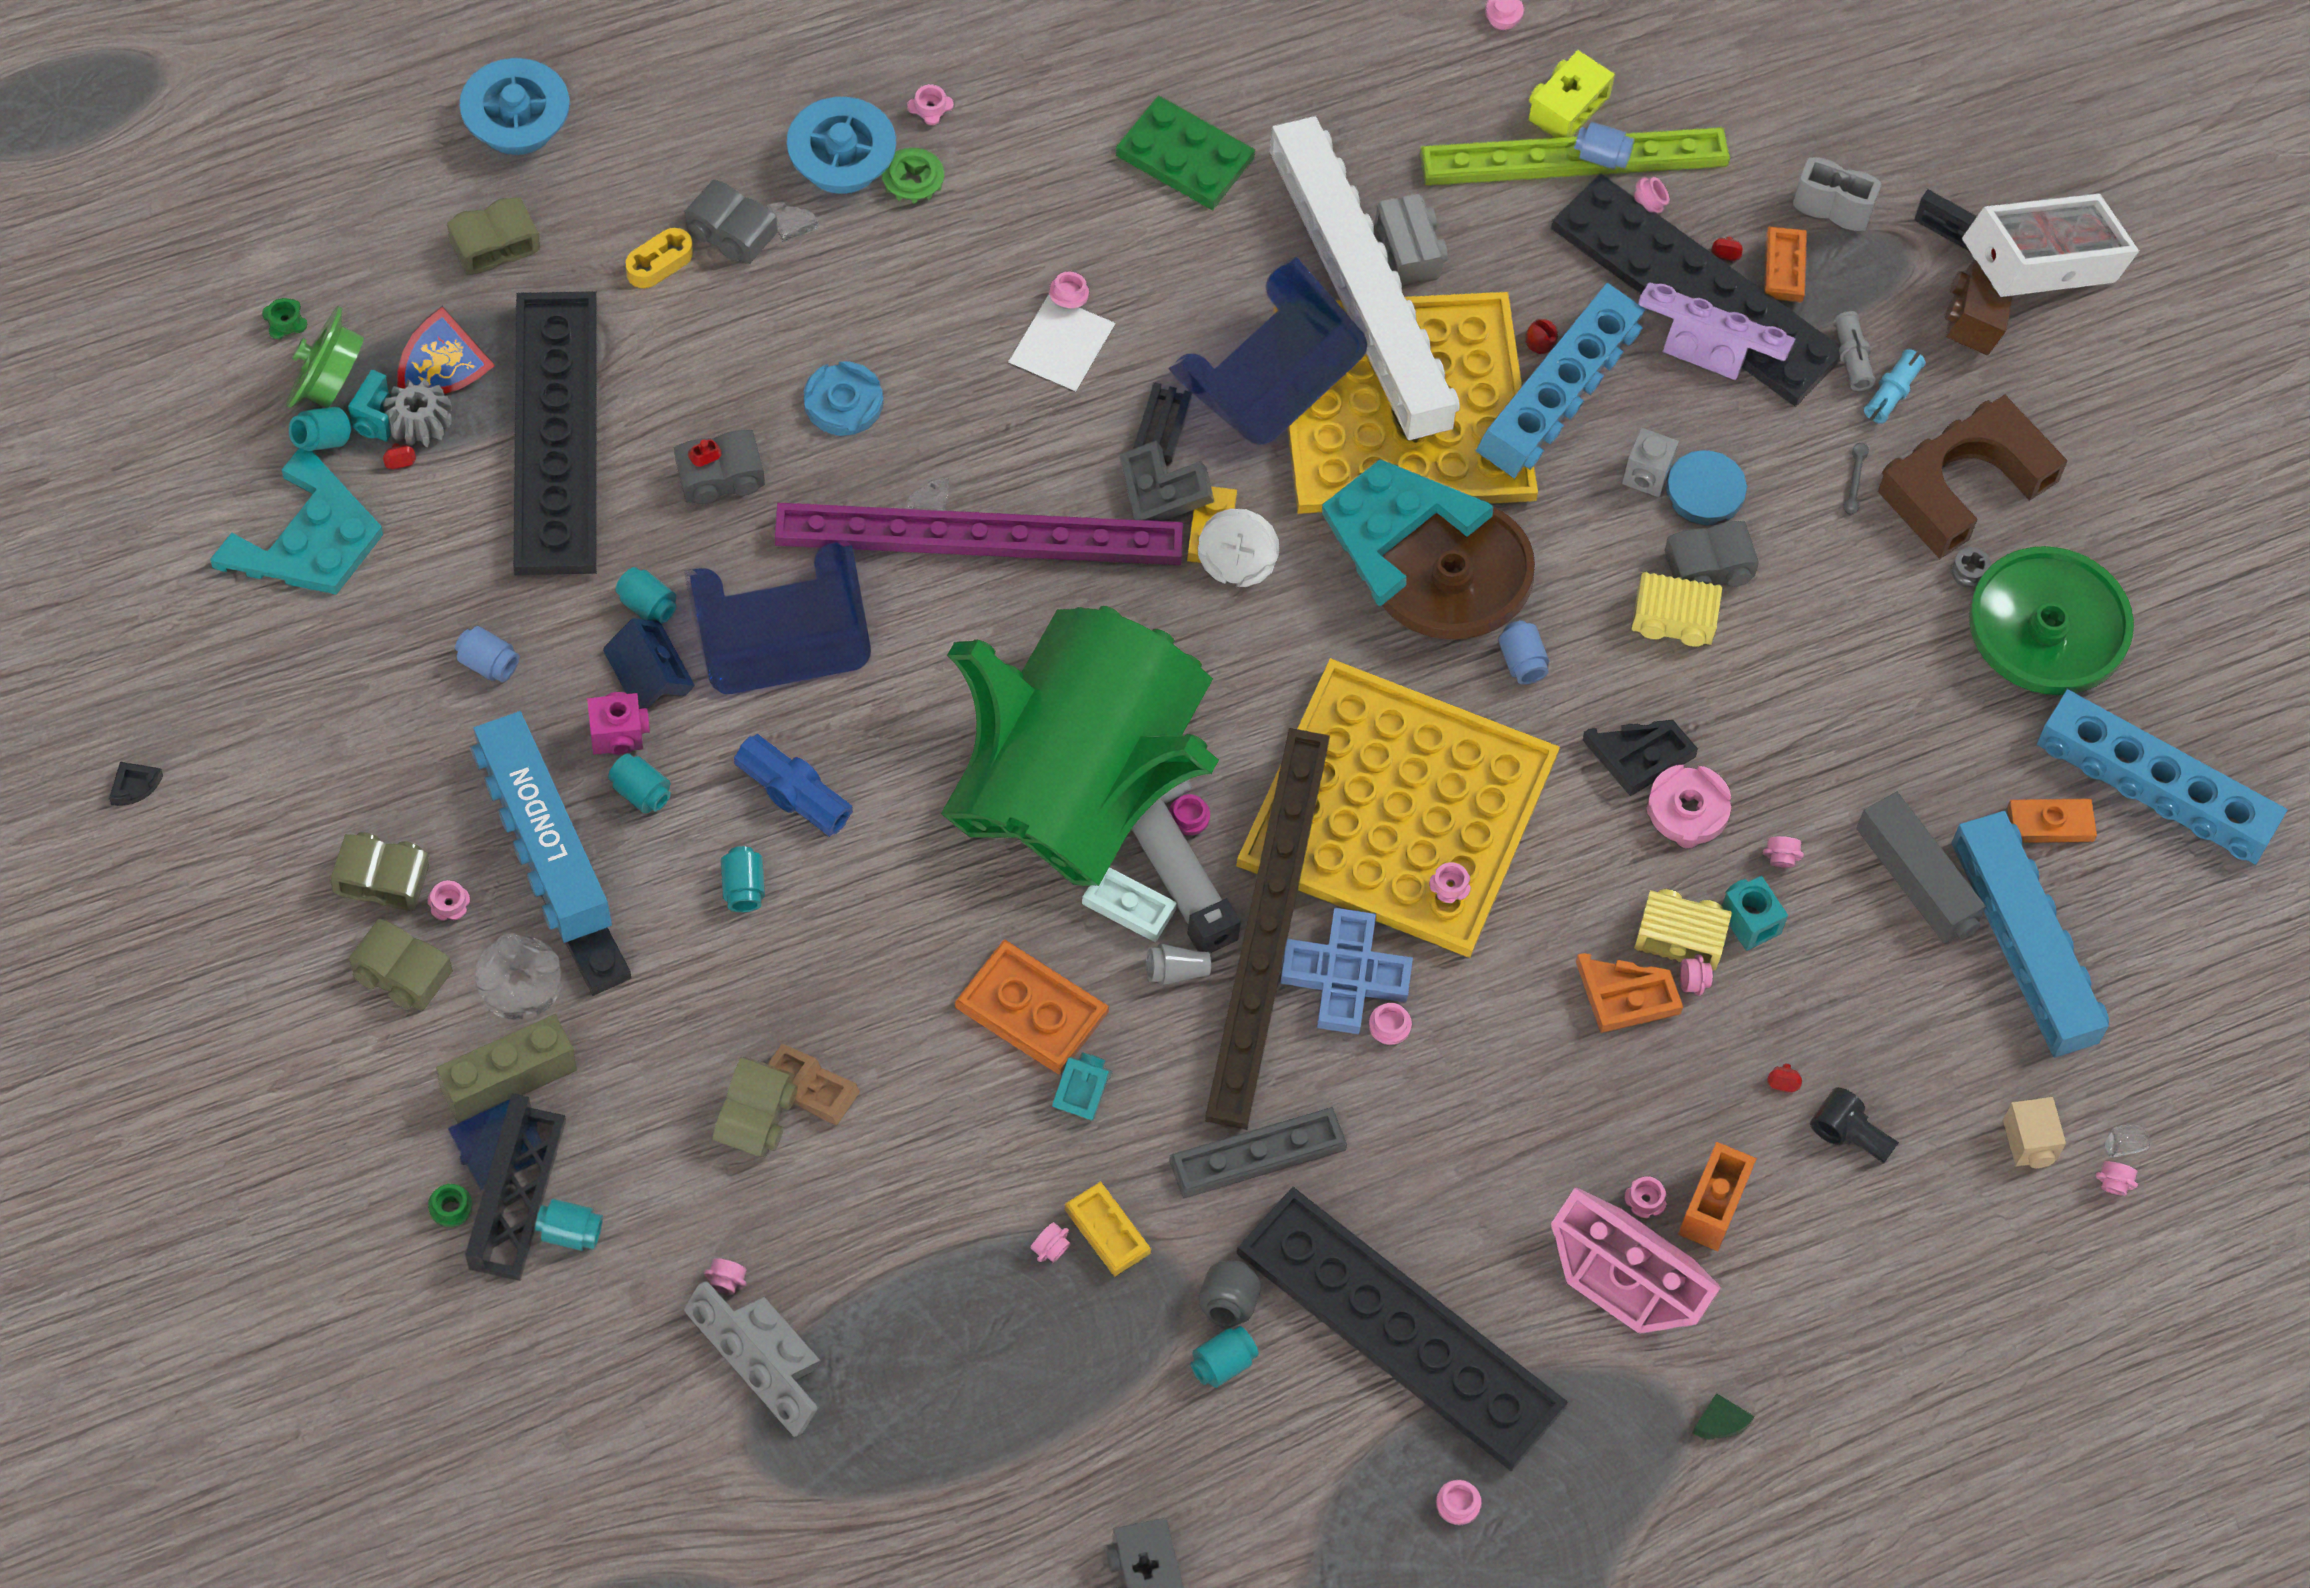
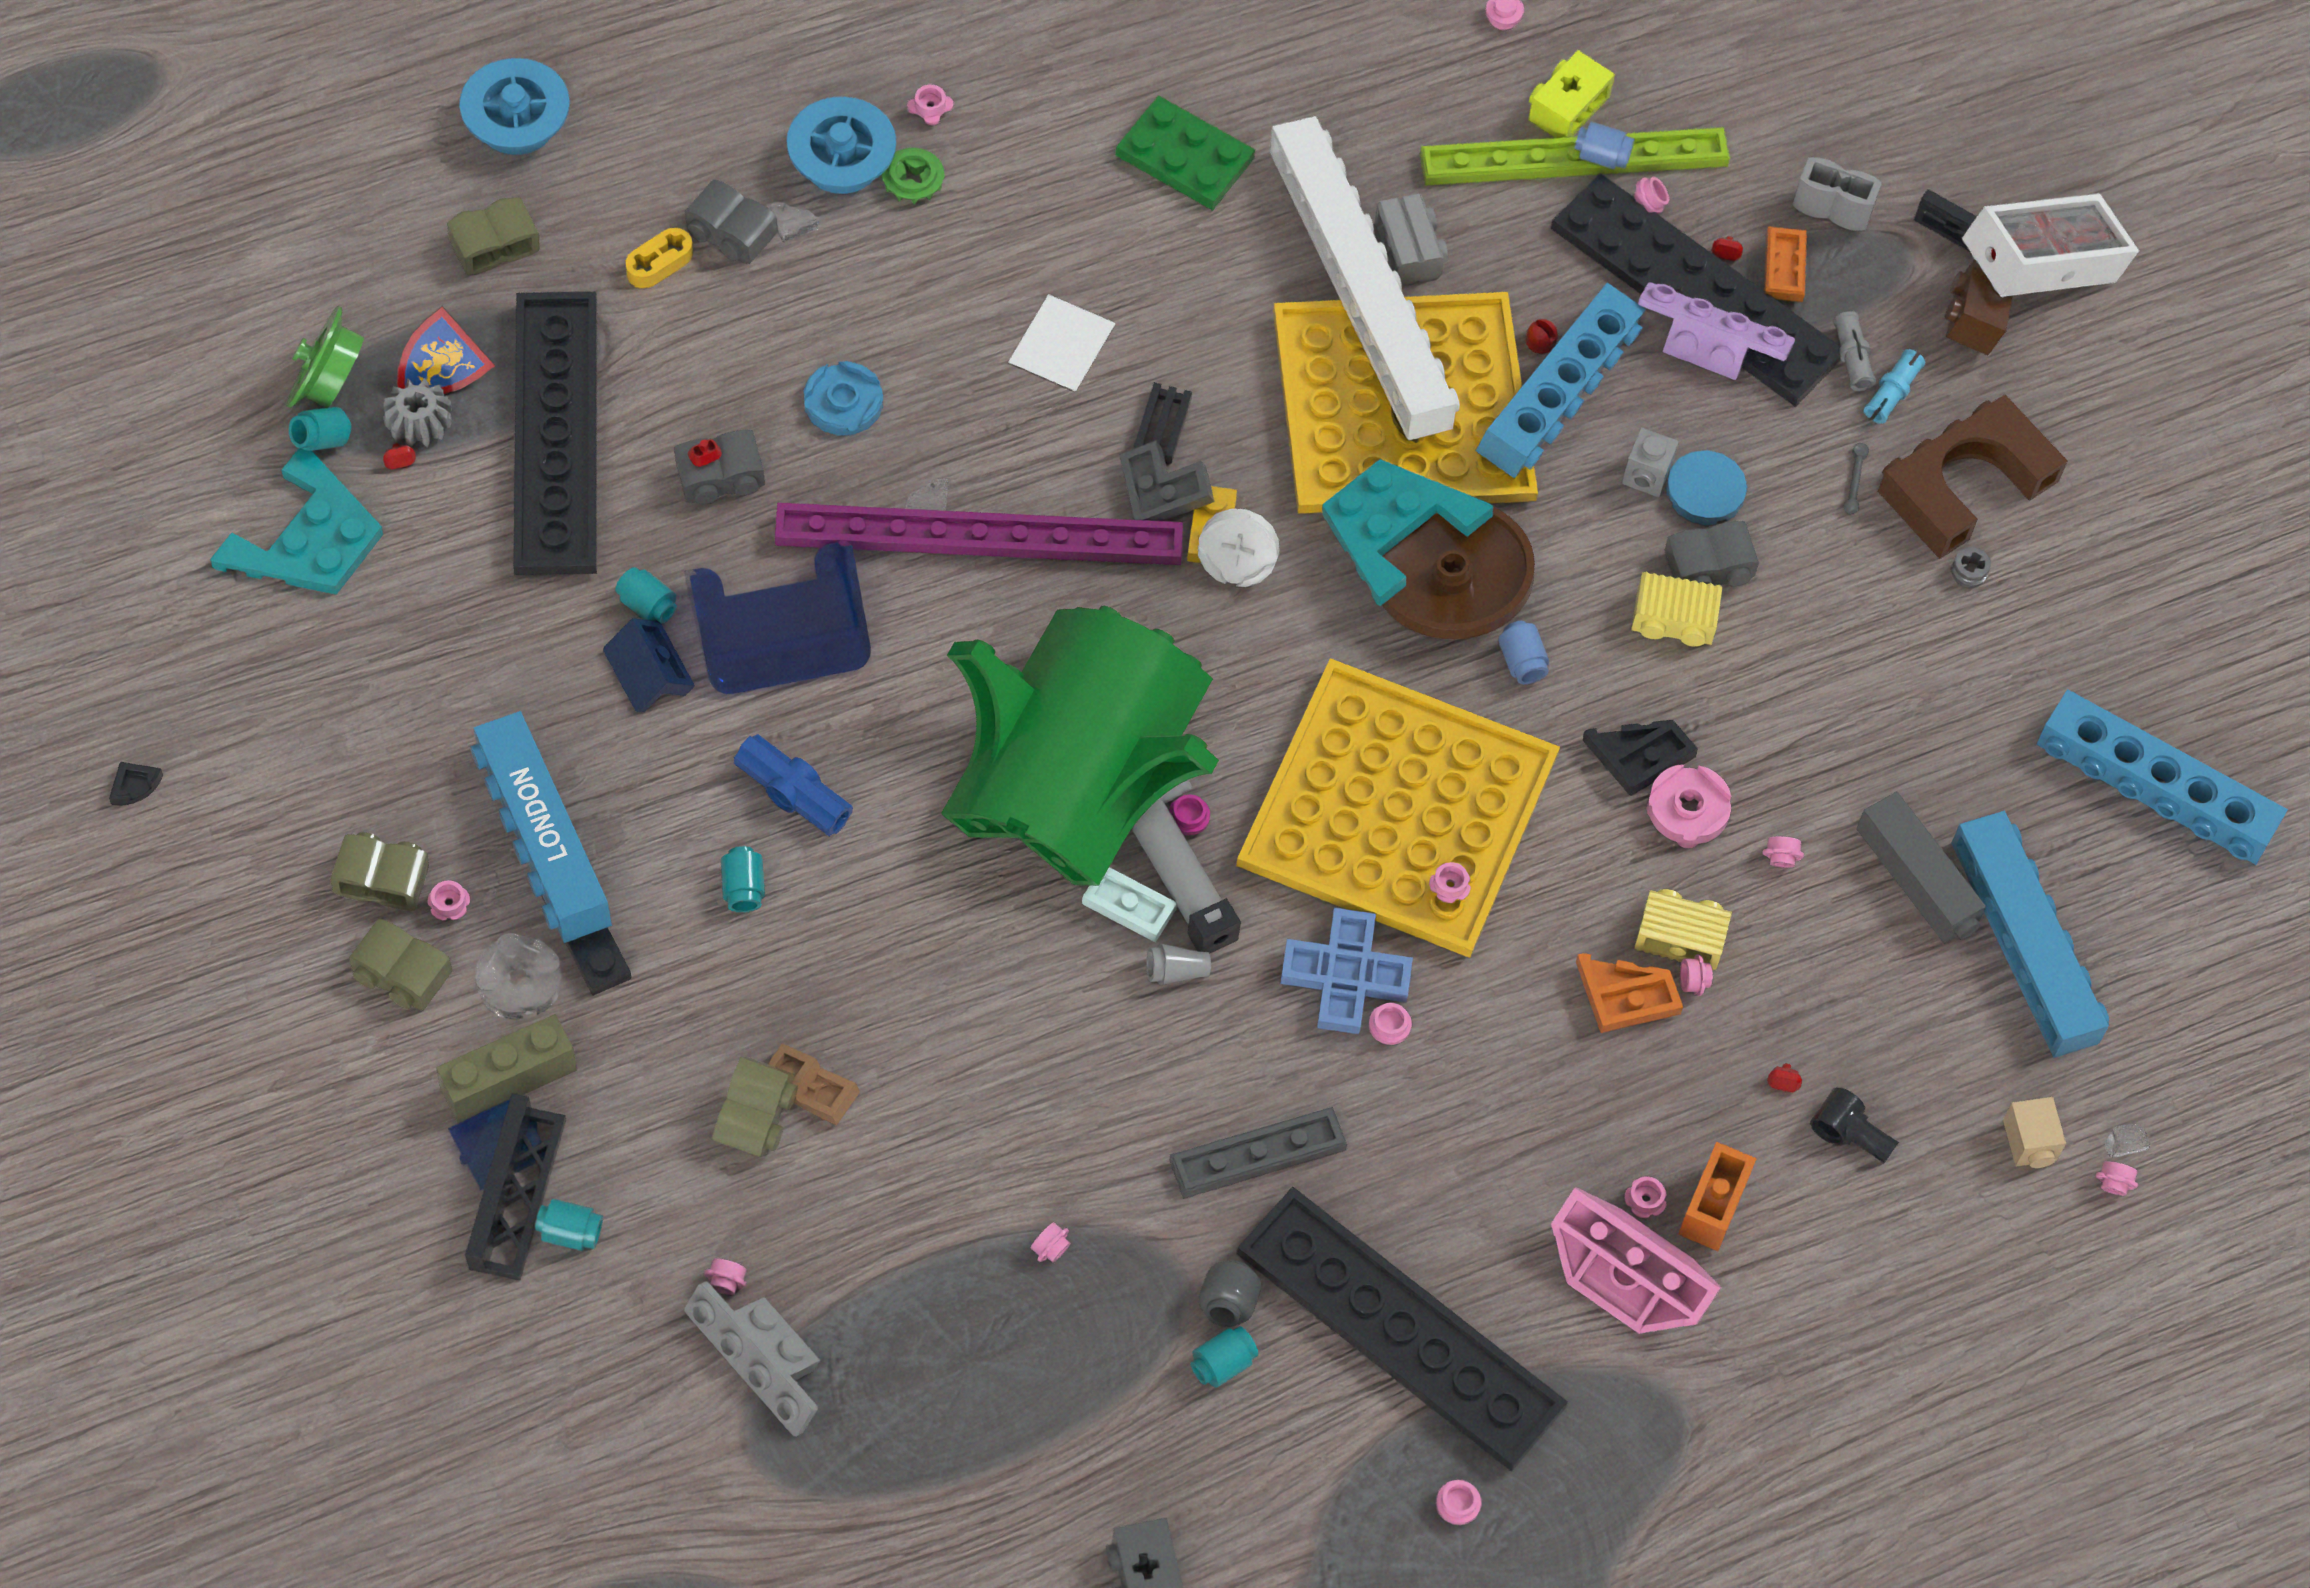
green plate [262,298,308,339] -> none
teal bracket [348,369,391,442] -> none
green plate [428,1184,473,1227] -> none
medium blue brick [455,626,520,683] -> none
dark pink brick [587,692,650,755] -> none
teal brick [608,753,671,813] -> none
orange tile [955,939,1109,1075] -> none
bright pink plate [1049,272,1089,308] -> none
teal bracket [1052,1052,1113,1121] -> none
yellow plate [1064,1181,1151,1277] -> none
clear blue windscreen [1168,257,1367,445] -> none
dark brown plate [1205,728,1330,1130] -> none
dark green tile [1692,1393,1755,1440] -> none
teal brick [1722,875,1789,951] -> none
green dish [1969,546,2134,695] -> none
orange plate [2007,799,2097,843] -> none

